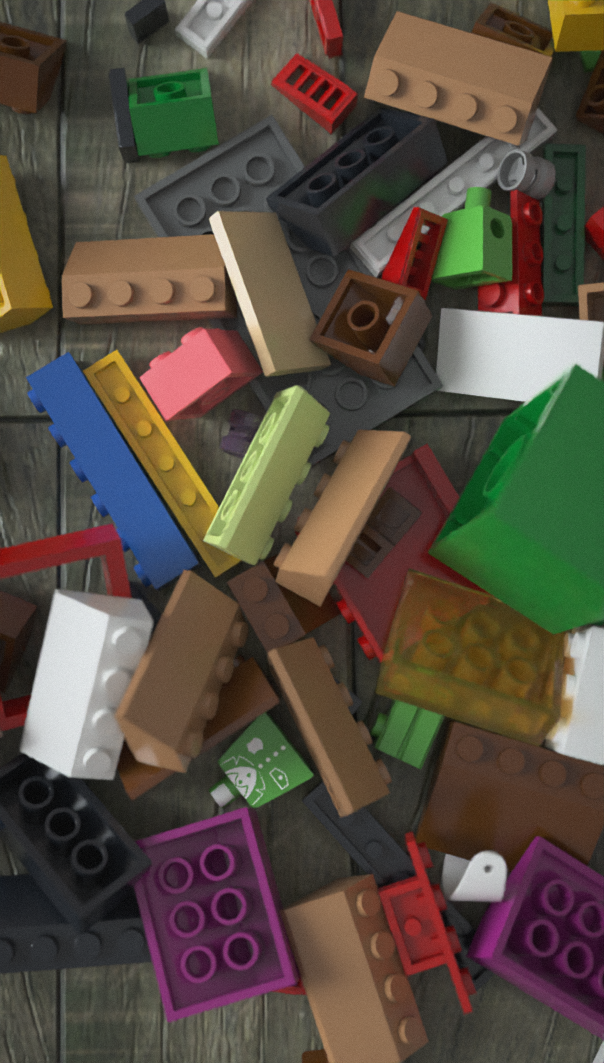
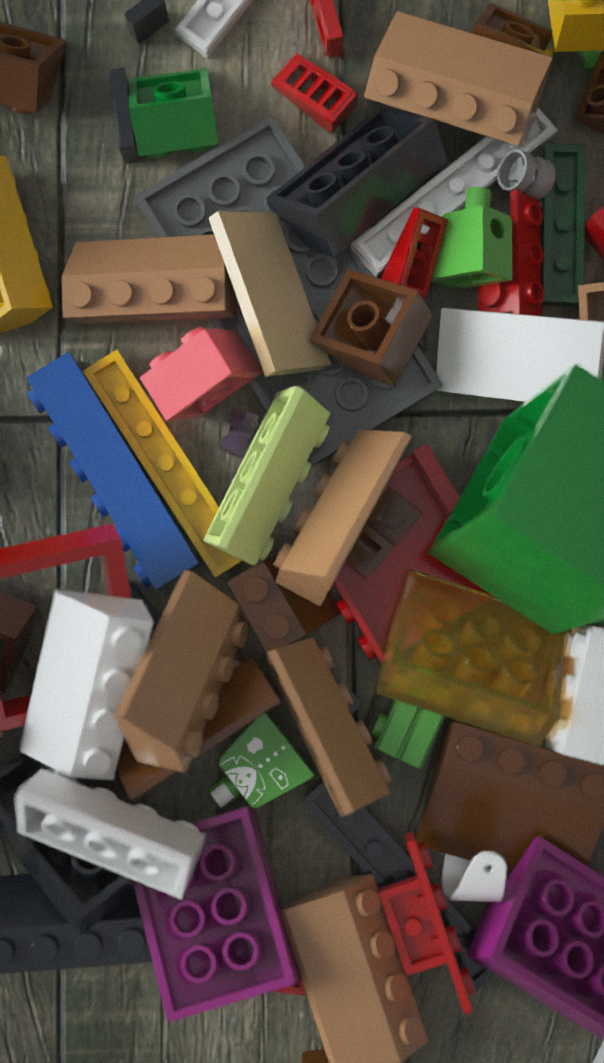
none -> white slope [16,769,206,900]

